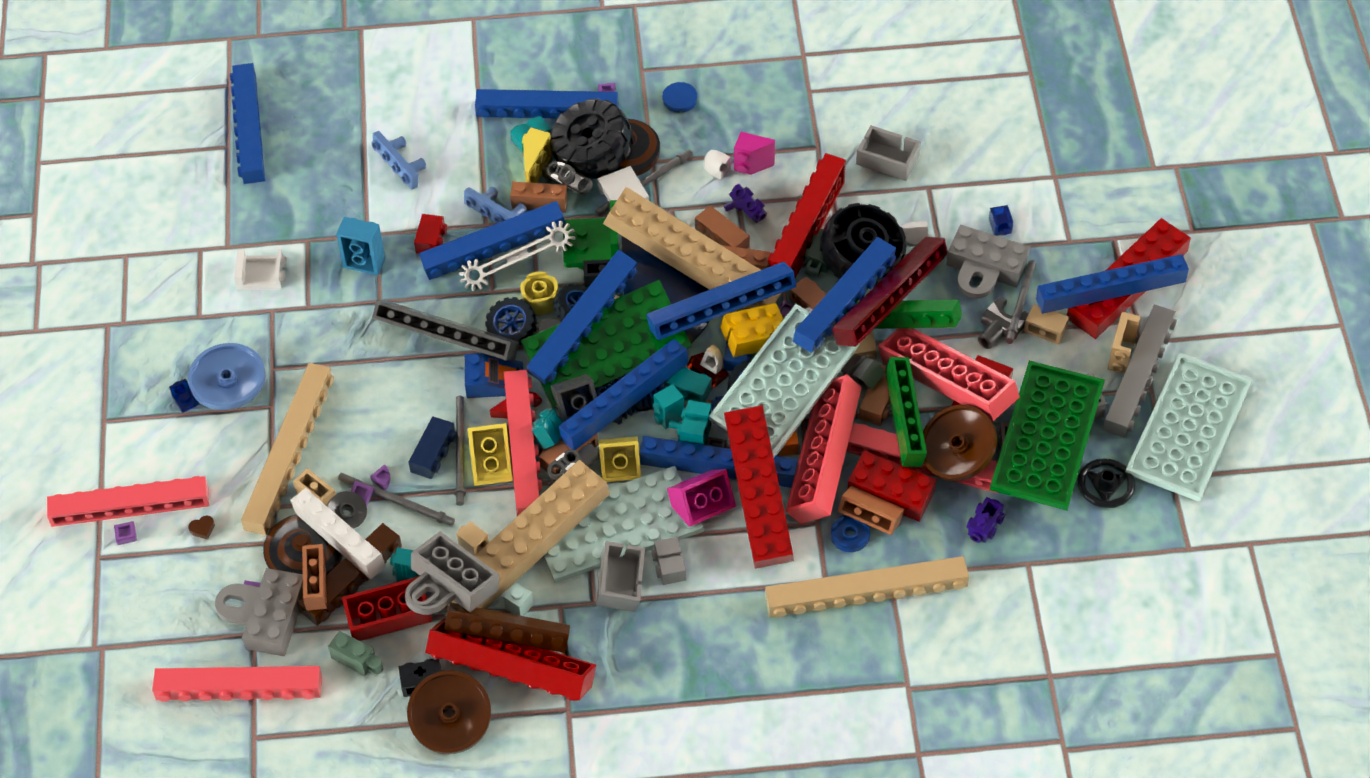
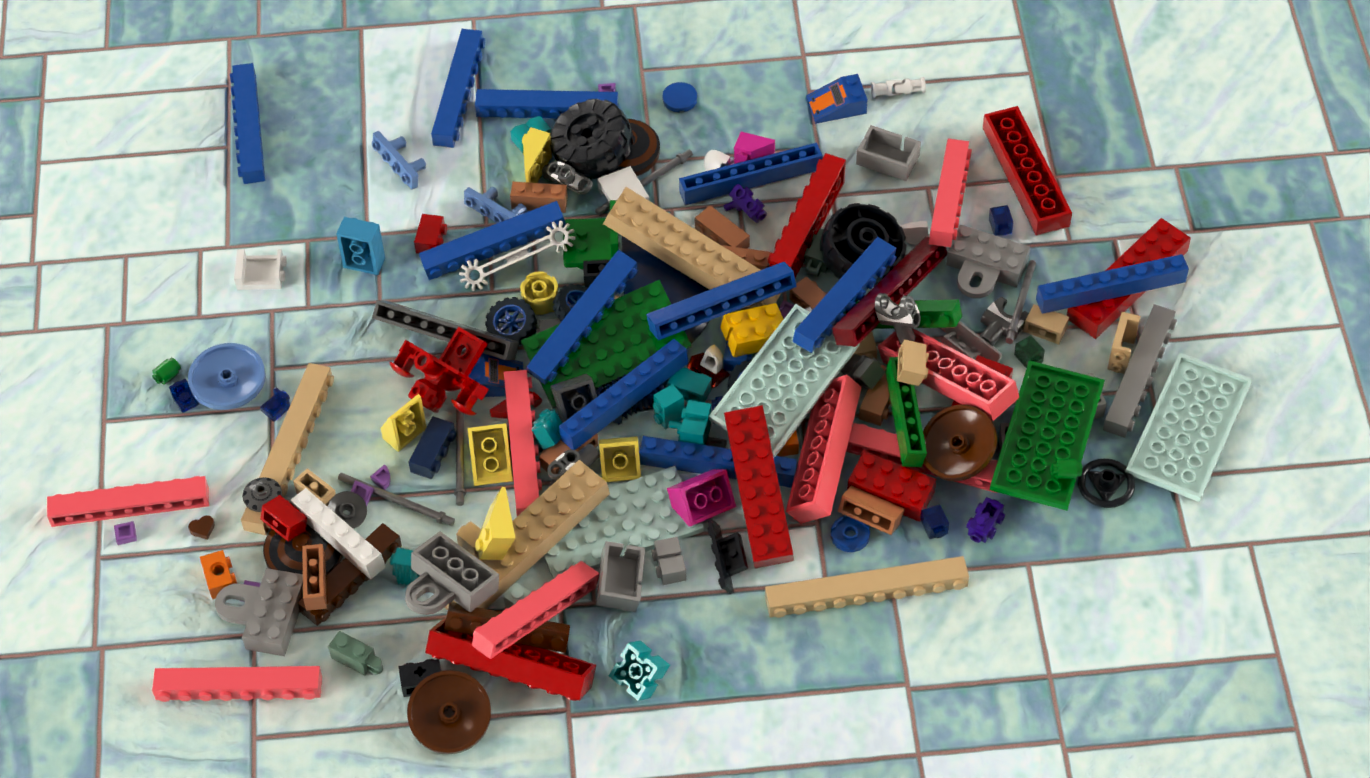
red brick [341,576,432,641] -> none
none -> green brick [152,357,181,385]
none -> orange brick [200,550,237,600]
none -> dark grey dish [242,477,282,512]
none -> clear blue bracket [260,387,290,422]
none -> red brick [260,495,307,542]
none -> light yellow slope [381,394,426,452]
none -> red piece [389,327,489,416]
none -> blue brick [431,28,485,148]
none -> coral brick [472,561,600,659]
none -> light yellow slope [475,487,515,560]
none -> teal brick [608,640,670,701]
none -> blue brick [679,143,823,205]
none -> black bracket [707,518,748,594]
none -> blue slope [806,74,868,124]
none -> white piece [871,77,926,98]
none -> dark grey connector [875,293,921,344]
none -> tan brick [897,339,929,386]
none -> clear blue brick [921,504,949,539]
none -> coral brick [929,139,972,247]
none -> light grey bracket [940,321,1002,363]
none -> red brick [983,106,1072,235]
none -> clear green brick [1014,335,1045,368]
none -> green brick [1052,459,1082,479]

